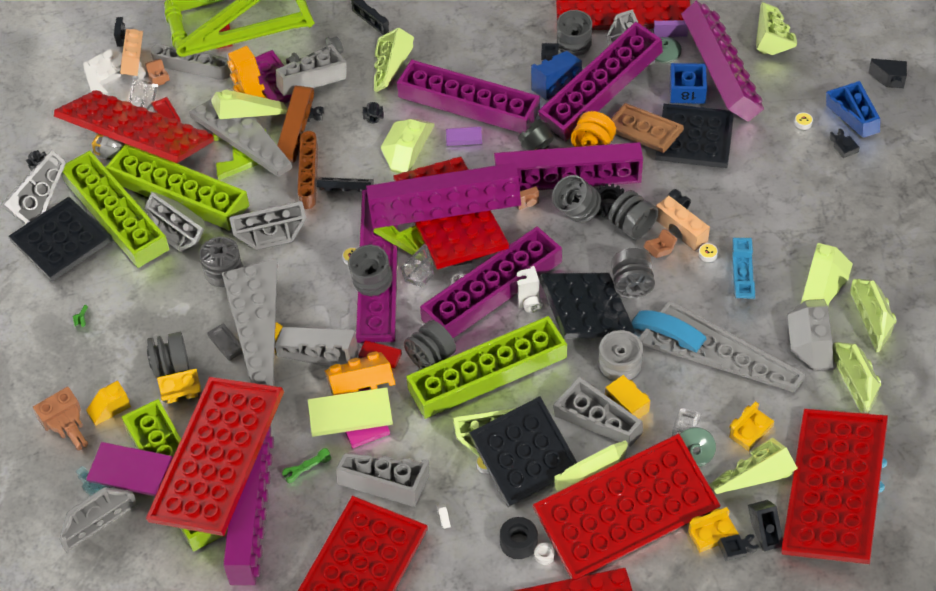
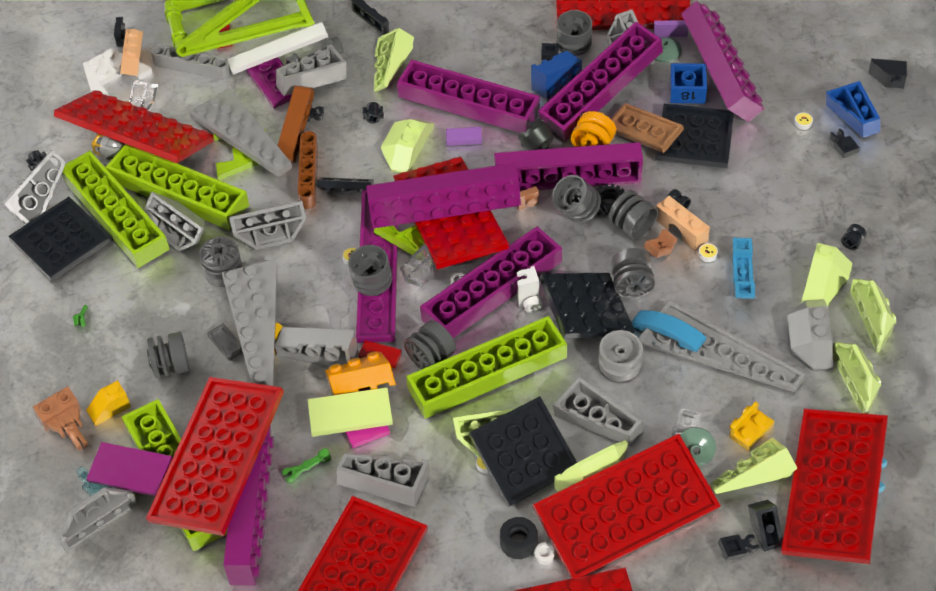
nougat bracket [145,59,170,85] -> none
red tile [151,97,181,123] -> none
yellow bracket [157,369,202,404] -> none
yellowish green wedge [211,90,288,119] -> none
light orange wedge [227,46,268,99] -> none
white tile [436,503,451,529] -> none
yellow brick [605,375,650,419] -> none
yellow bracket [688,507,739,553] -> none
yellowish green wedge [756,2,797,55] -> none
none -> white tile [228,22,328,74]
none -> black wheel [841,224,867,250]

